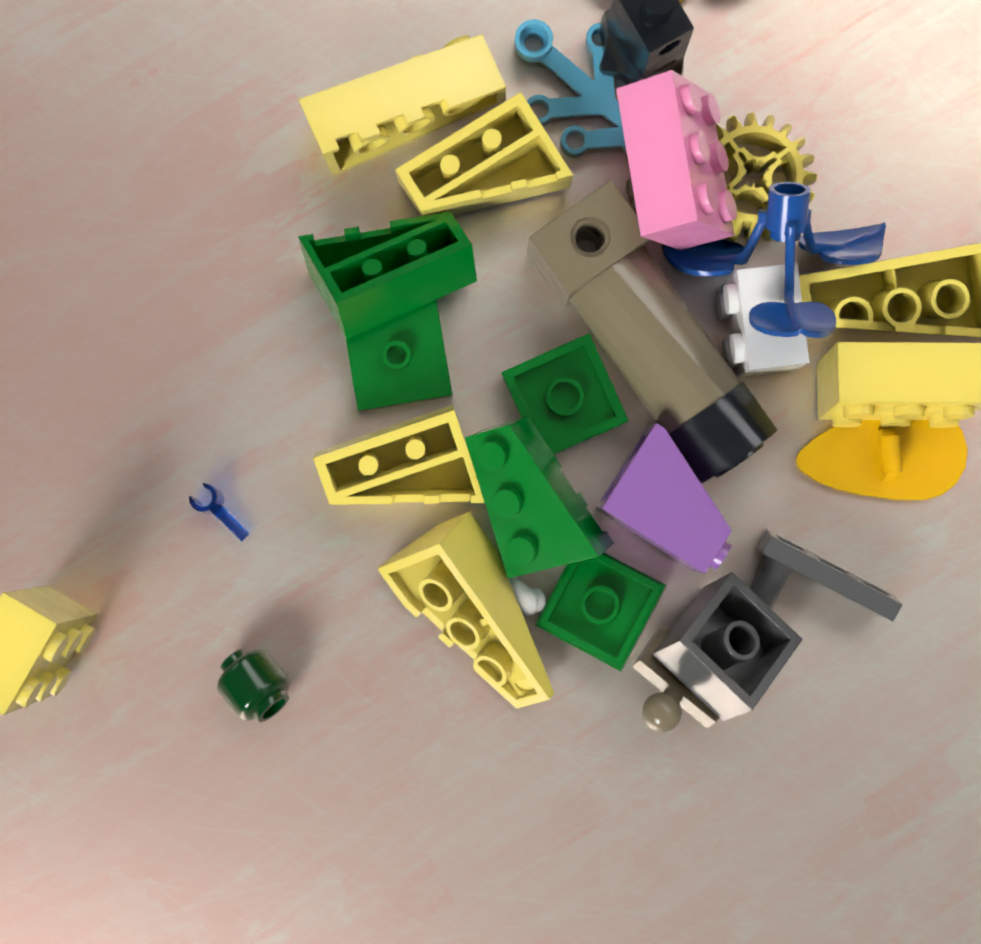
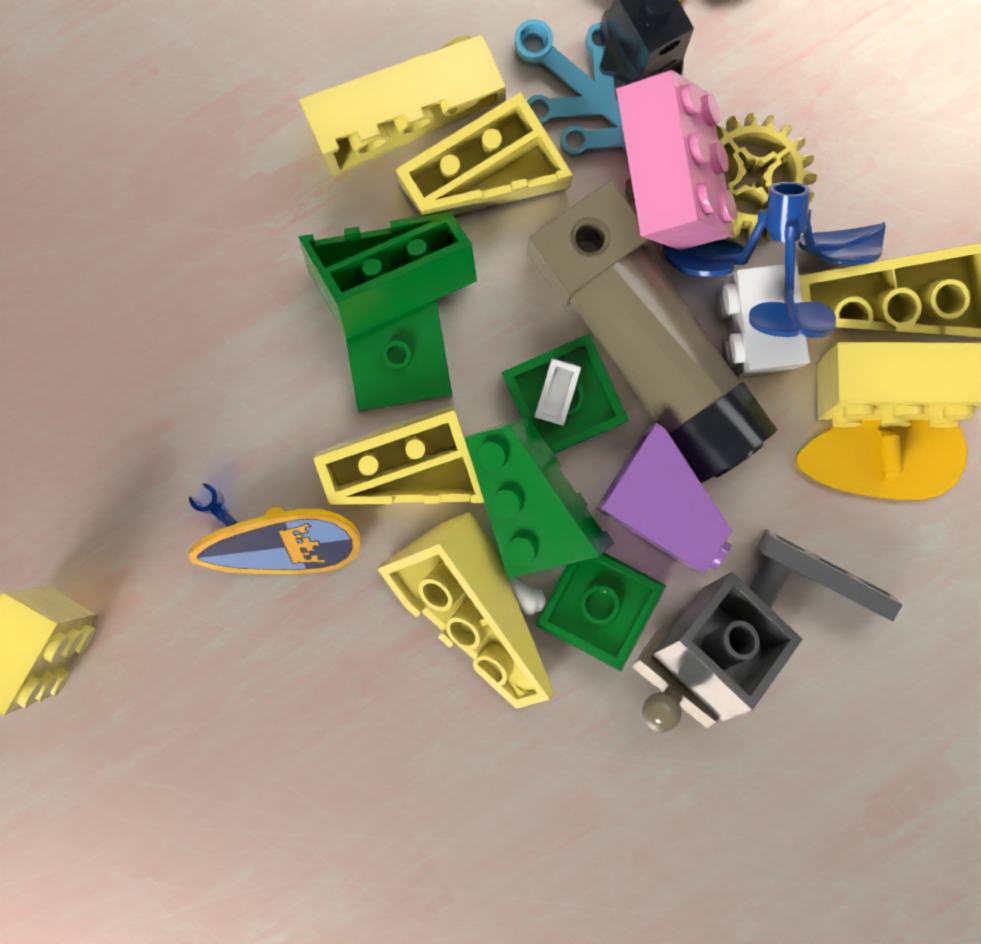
dark green head [217,649,290,722] -> none
none -> shield [189,507,361,574]
none -> white piece [535,358,581,426]

